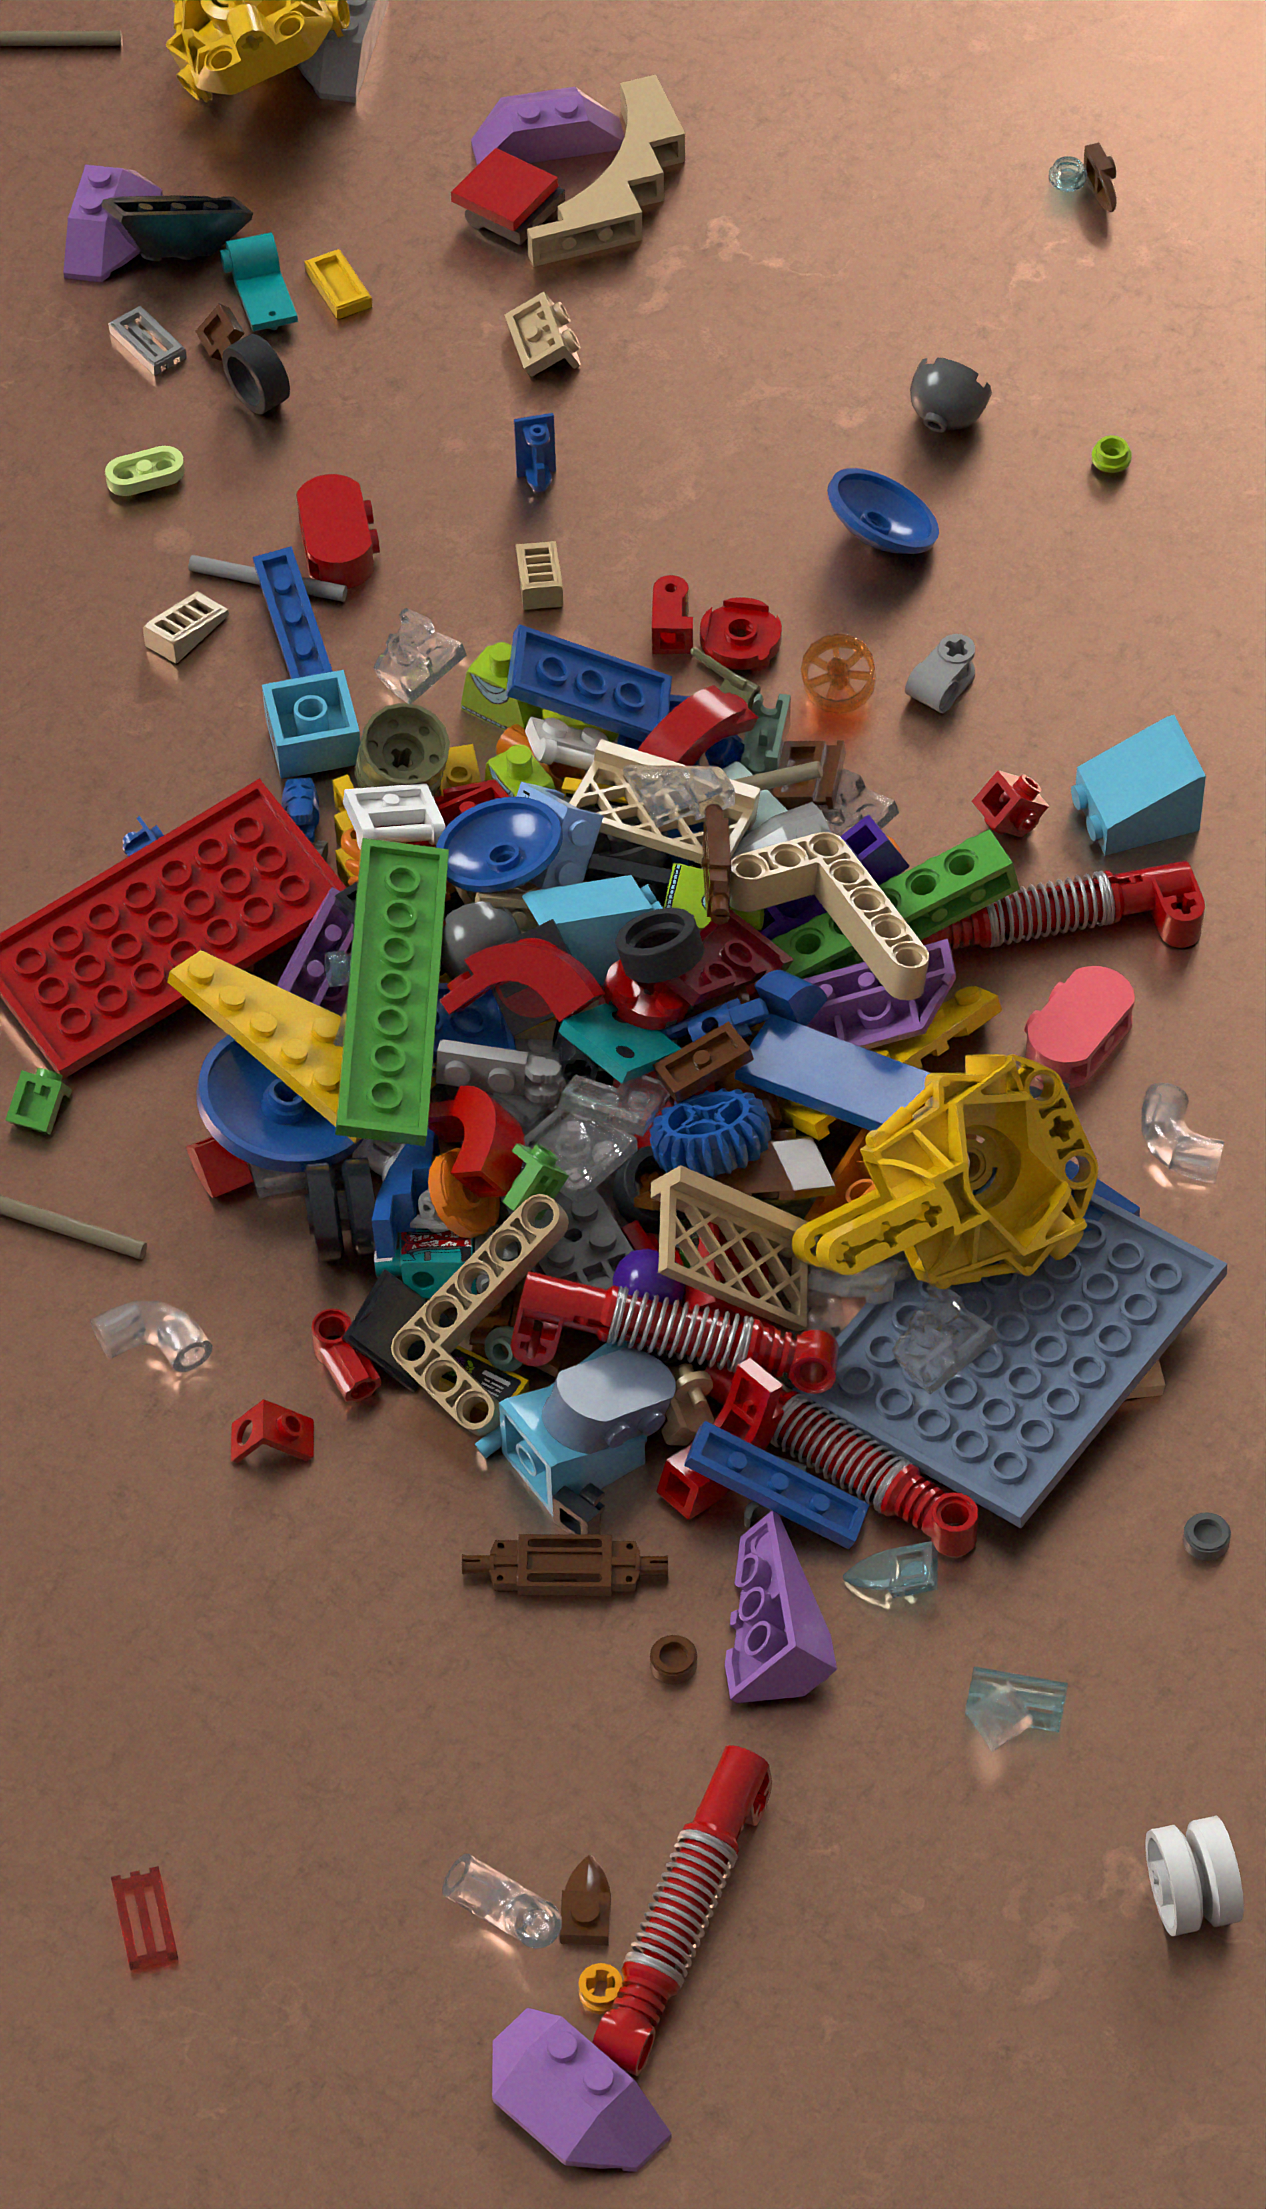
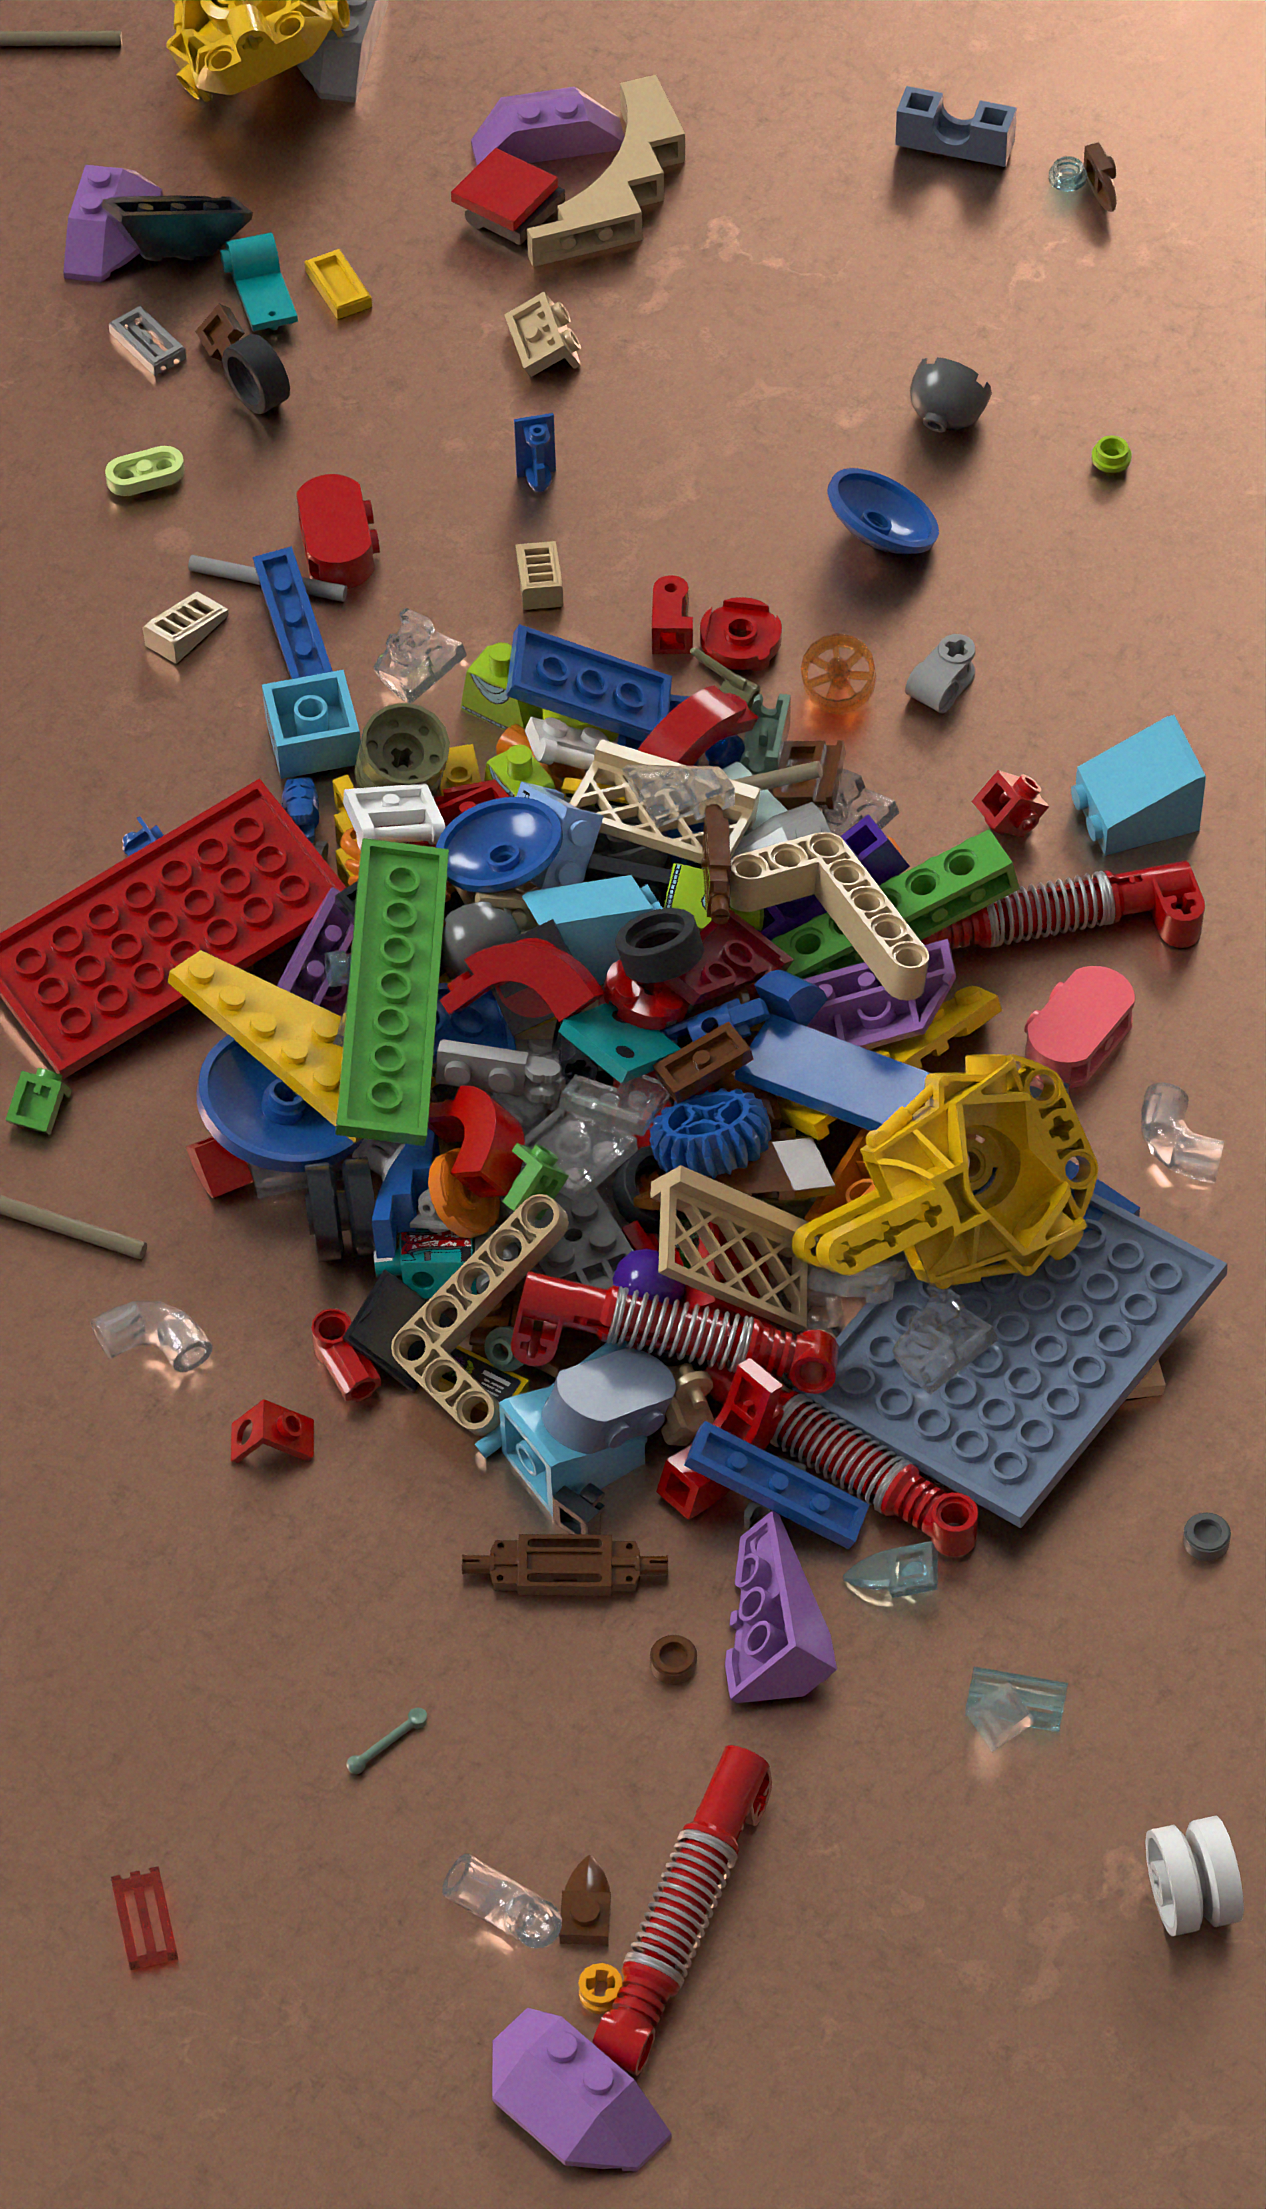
none -> sand green hinge [346,1707,427,1774]
none -> sand blue arch [895,86,1017,167]

